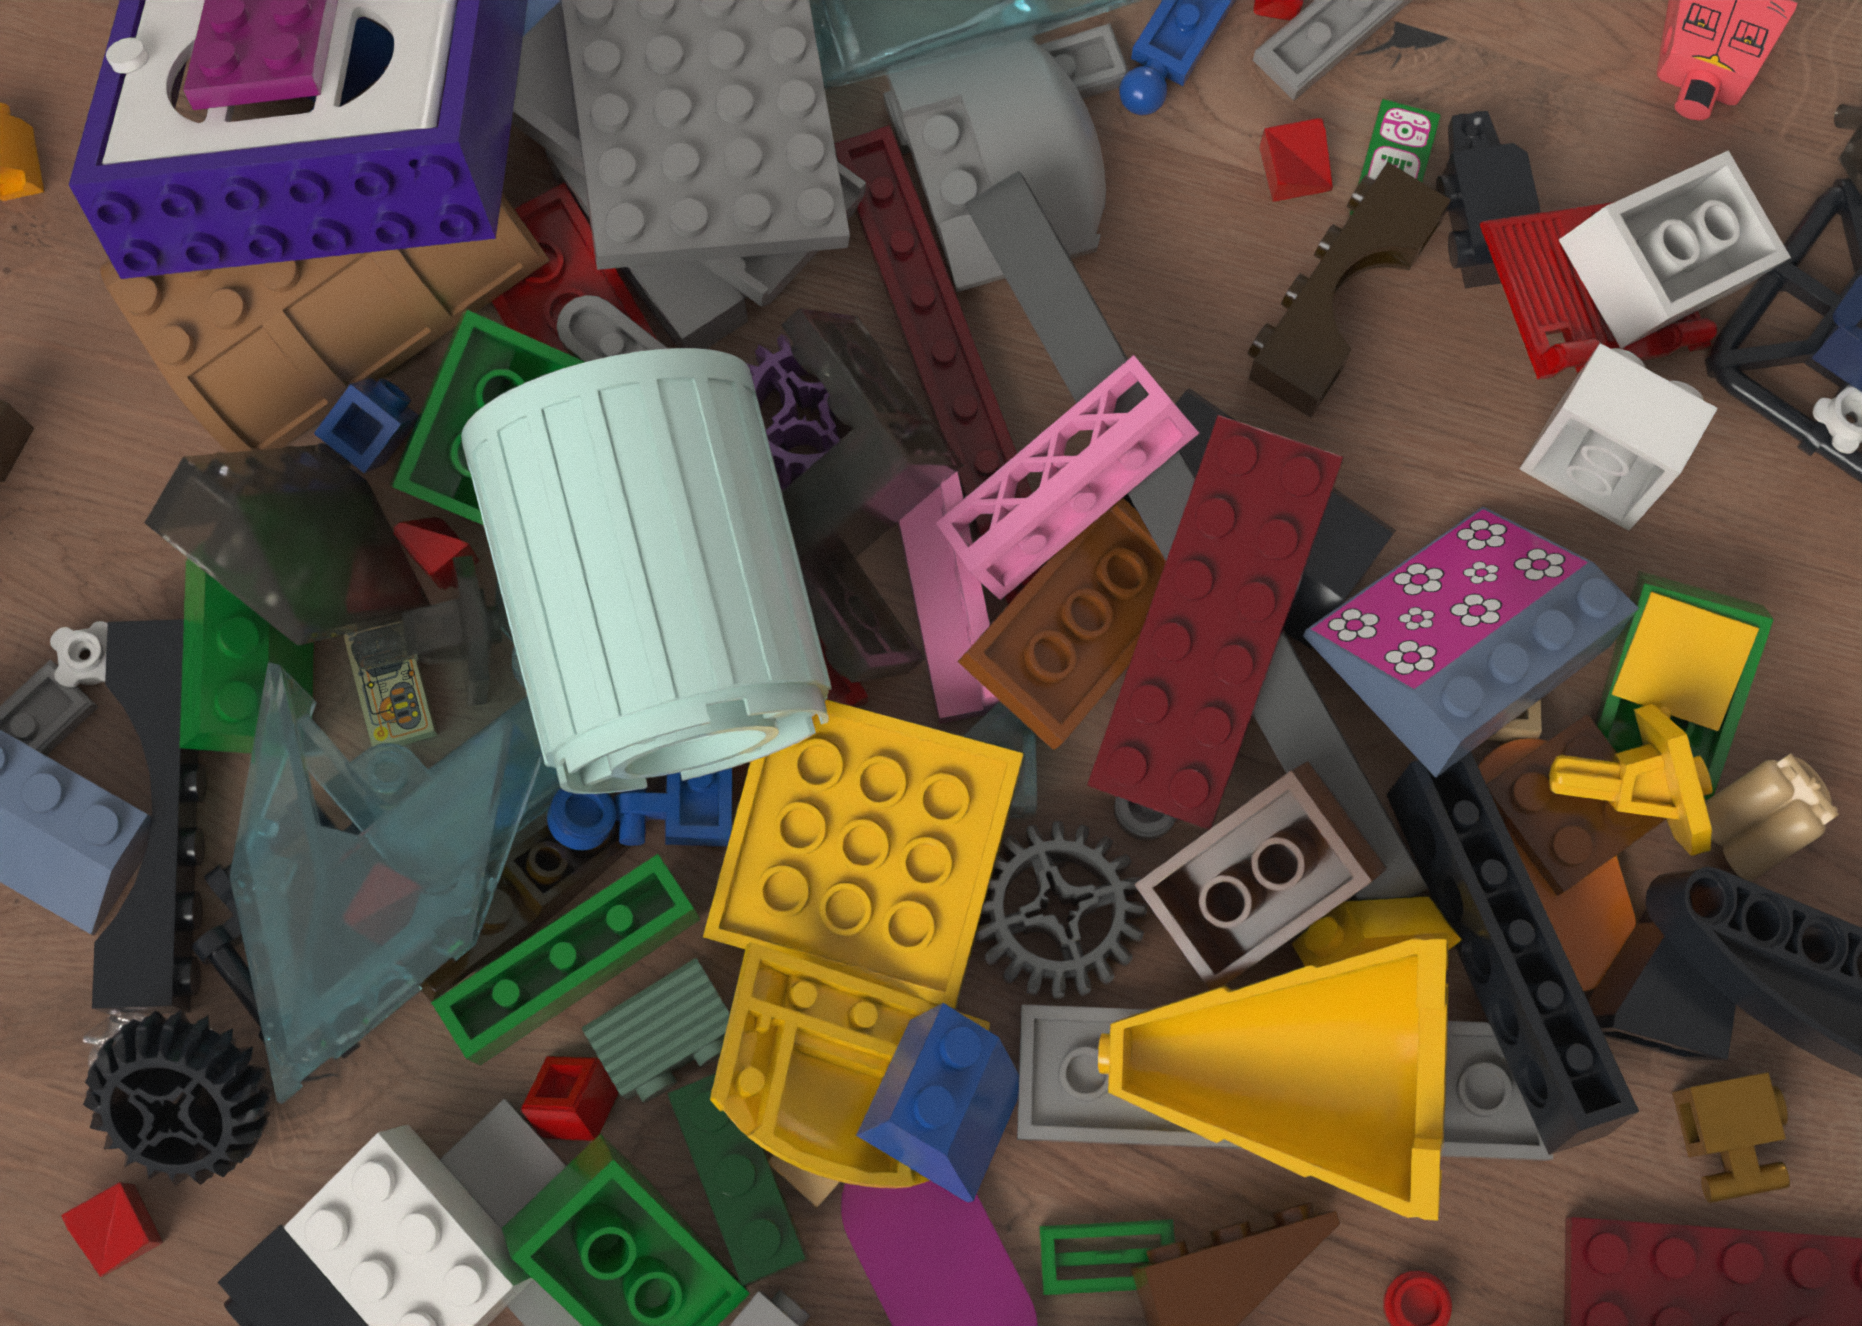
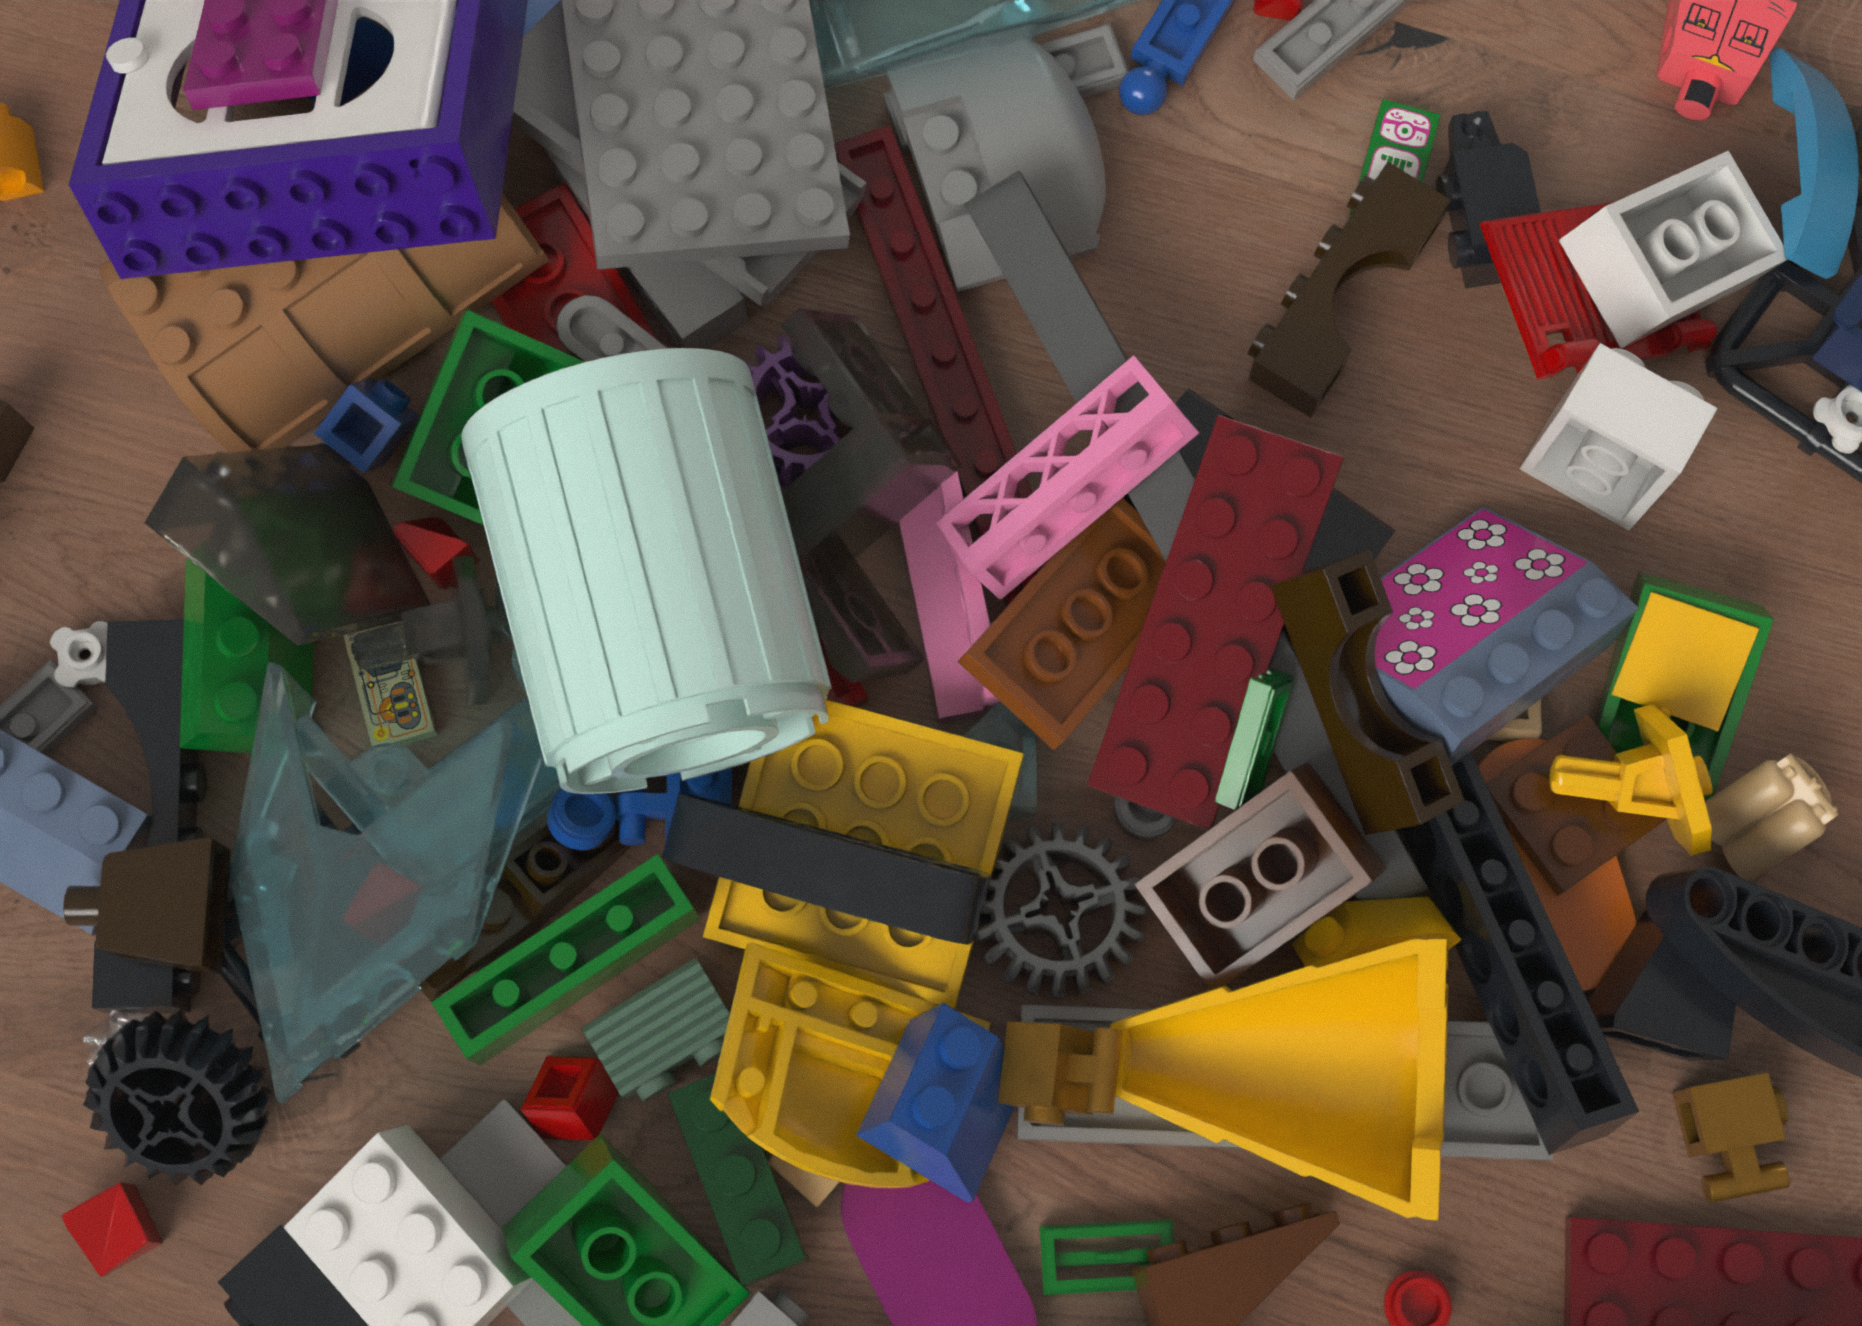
red slope [1259,118,1333,202] -> none
none -> dark brown torso [63,838,231,974]
none -> black beam [662,793,991,945]
none -> pearl gold brick [998,1021,1122,1126]
none -> tile [1215,668,1294,810]
none -> dark brown arch [1270,549,1465,835]
none -> dark azure slope [1769,47,1859,279]

